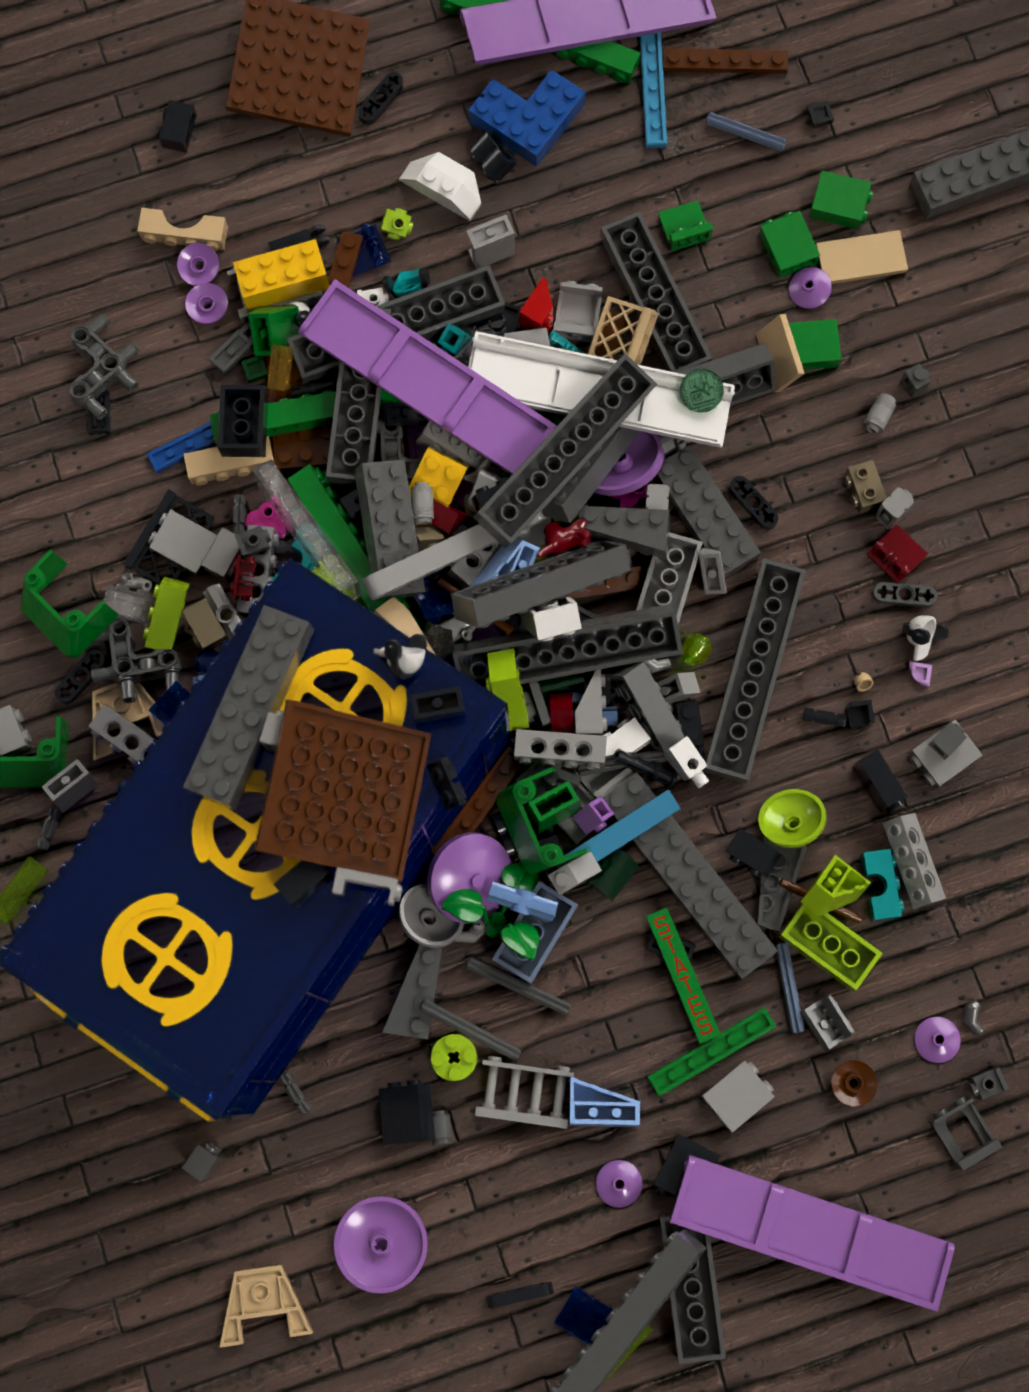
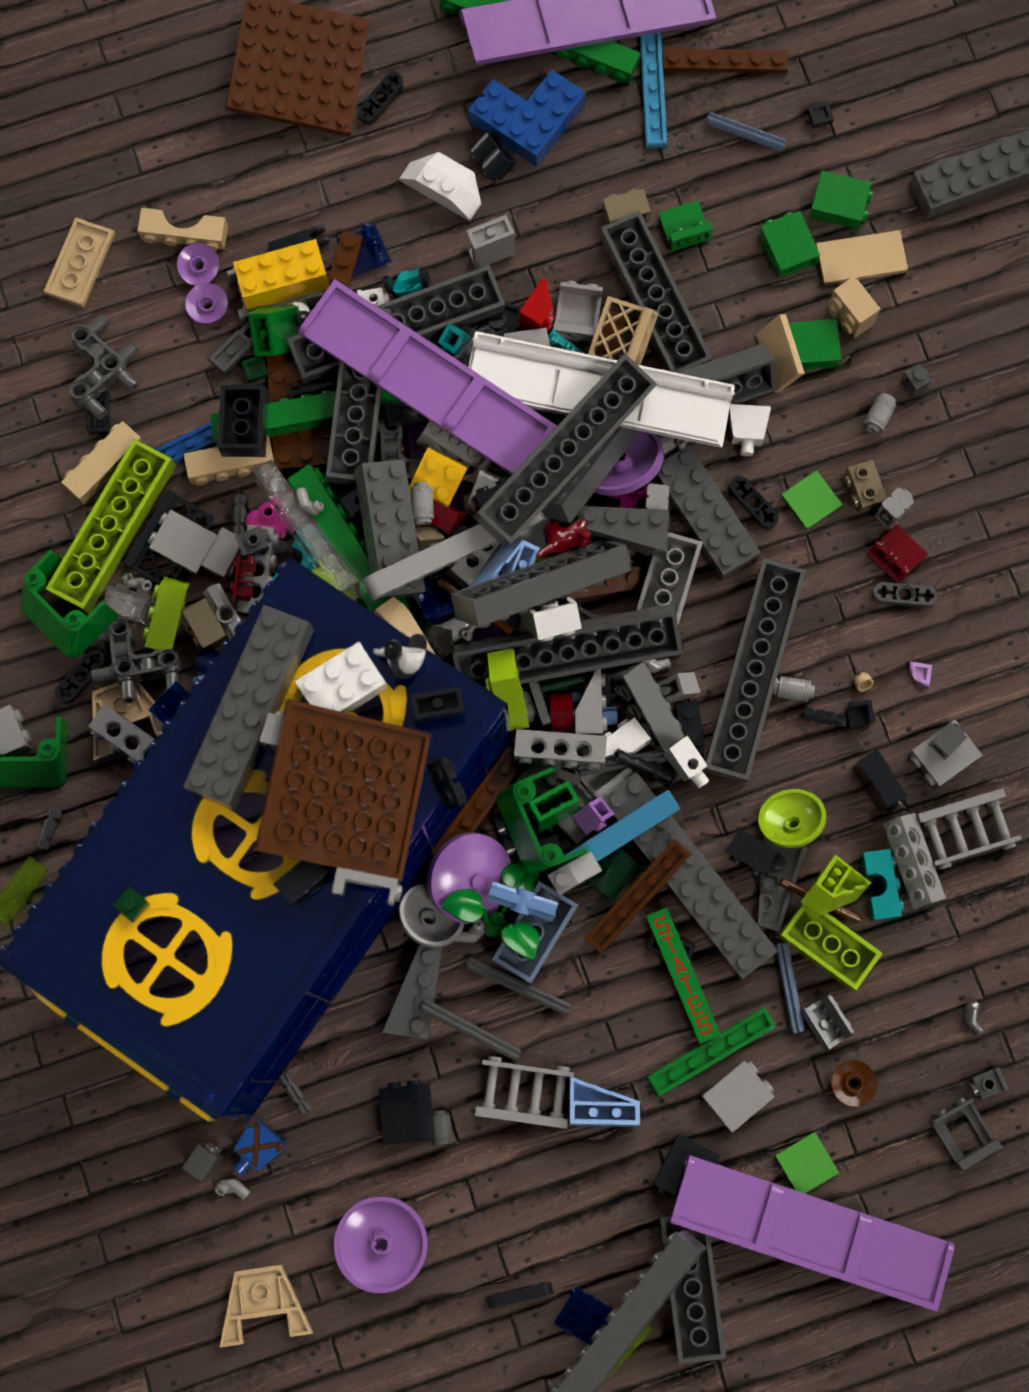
light grey brick [42,759,98,813] -> none
black brick [157,100,197,153] -> none
clear yellow bracket [267,345,294,392] -> none
lime brick [379,208,413,241] -> none
lime brick [431,1034,478,1081] -> none
medium lavender dish [596,1160,642,1208] -> none
clear green tile [679,368,724,413] -> none
clear neon green head [682,632,713,666] -> none
light grey slope [699,548,727,594] -> none
medium lavender dish [789,267,832,309] -> none
cap [902,615,949,661] -> none
medium lavender dish [914,1017,961,1063] -> none
none -> tan tile [43,217,116,308]
none -> lime brick [45,439,176,614]
none -> tan brick [62,421,144,505]
none -> dark green plate [113,887,150,923]
none -> light grey arm [215,1178,251,1200]
none -> blue torso [233,1117,289,1175]
none -> white brick [295,642,388,713]
none -> light grey arm [296,488,324,516]
none -> reddish brown plate [585,839,692,953]
none -> dark tan brick [602,188,651,225]
none -> white torso [728,404,771,456]
none -> light grey head [773,676,815,702]
none -> bright green tile [775,1132,839,1193]
none -> bright green tile [781,471,842,530]
none -> tan brick [828,276,881,339]
none -> light grey fence [916,788,1022,870]

